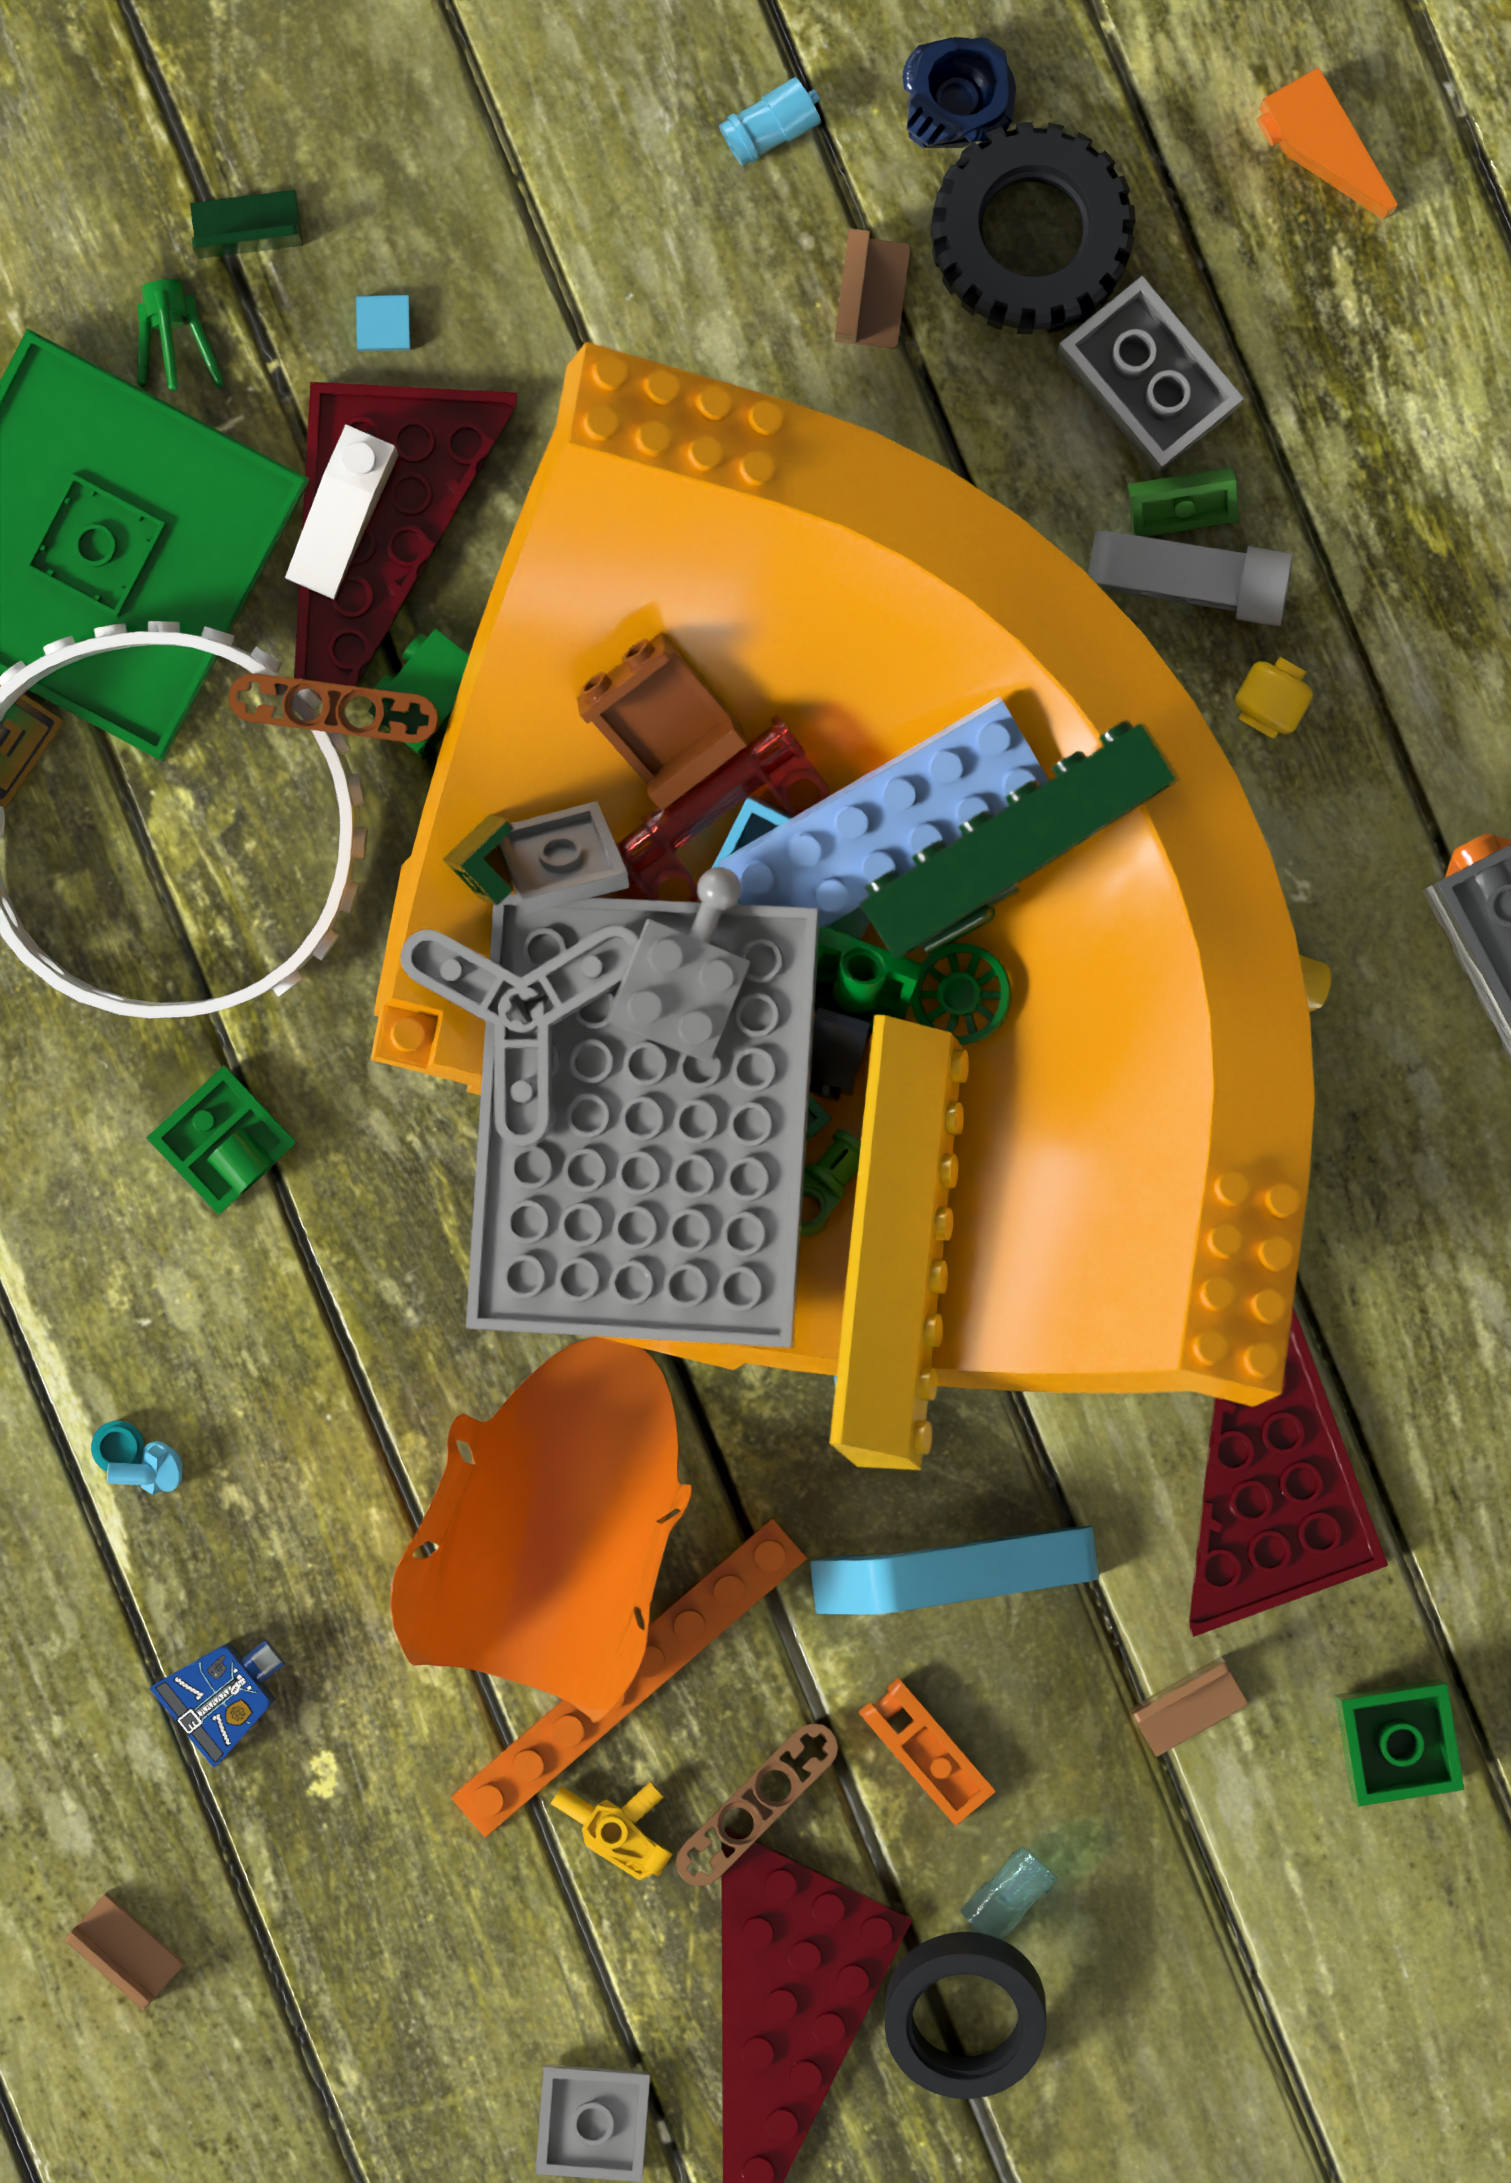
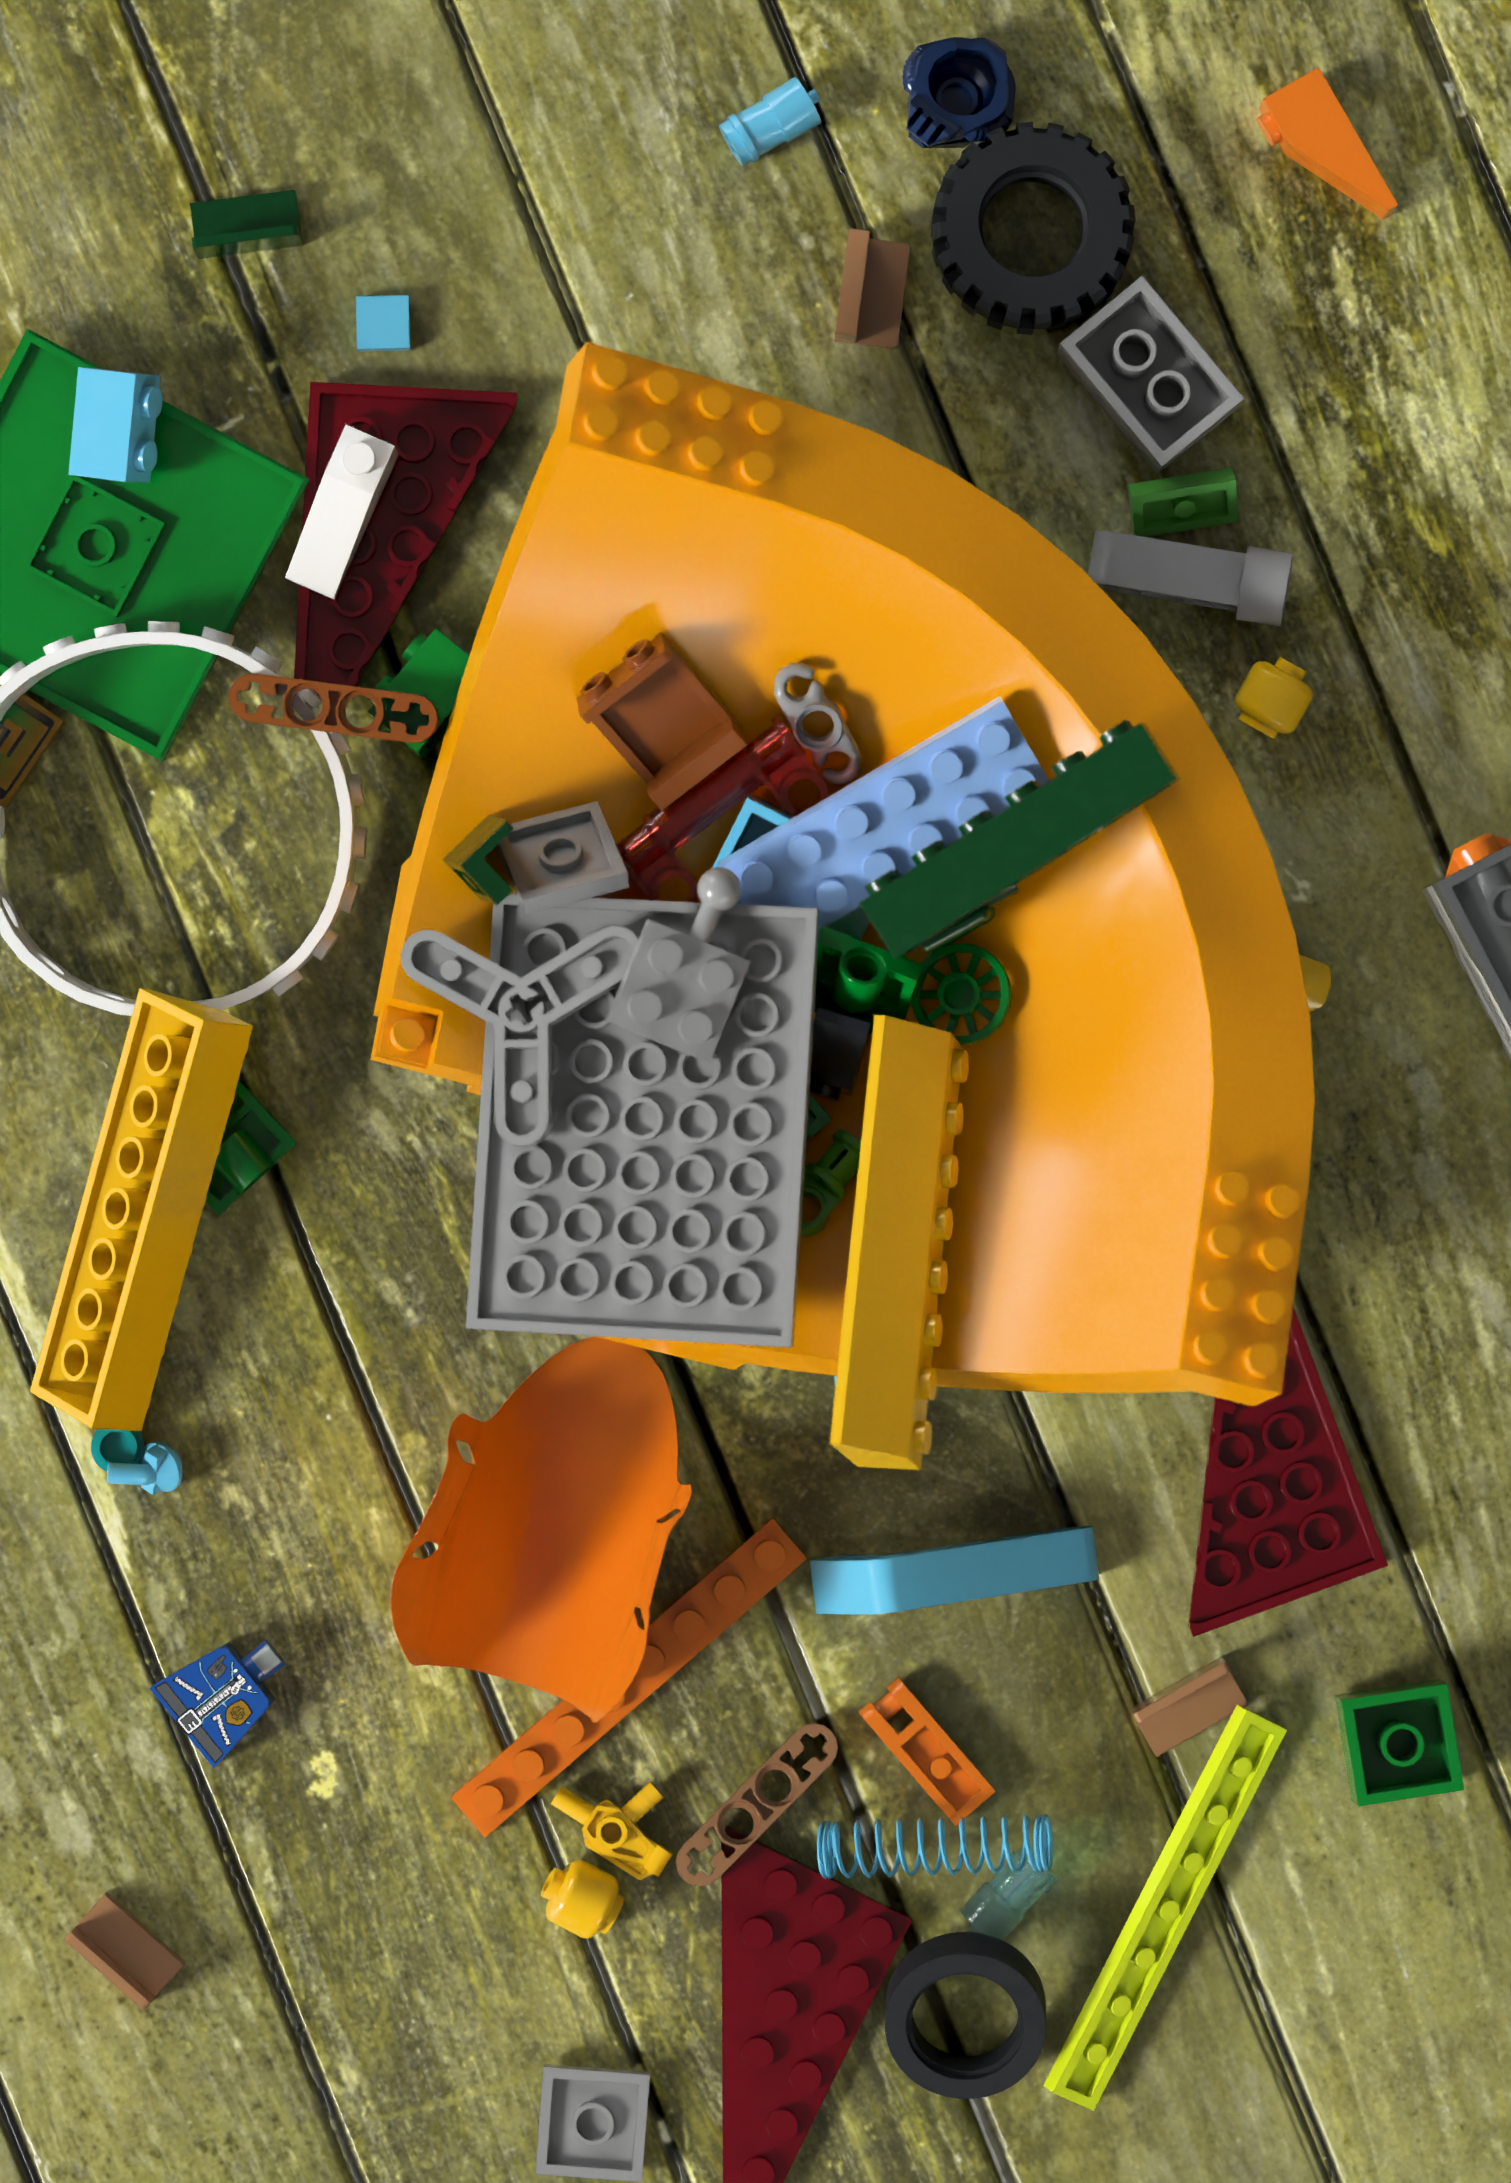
green plant [137,279,224,391] -> none
none -> yellow slope [30,988,253,1431]
none -> medium azure brick [68,367,163,483]
none -> yellow head [541,1860,624,1939]
none -> light grey piece [774,663,862,784]
none -> medium azure piece [817,1814,1053,1879]
none -> neon yellow plate [1043,1705,1287,2111]

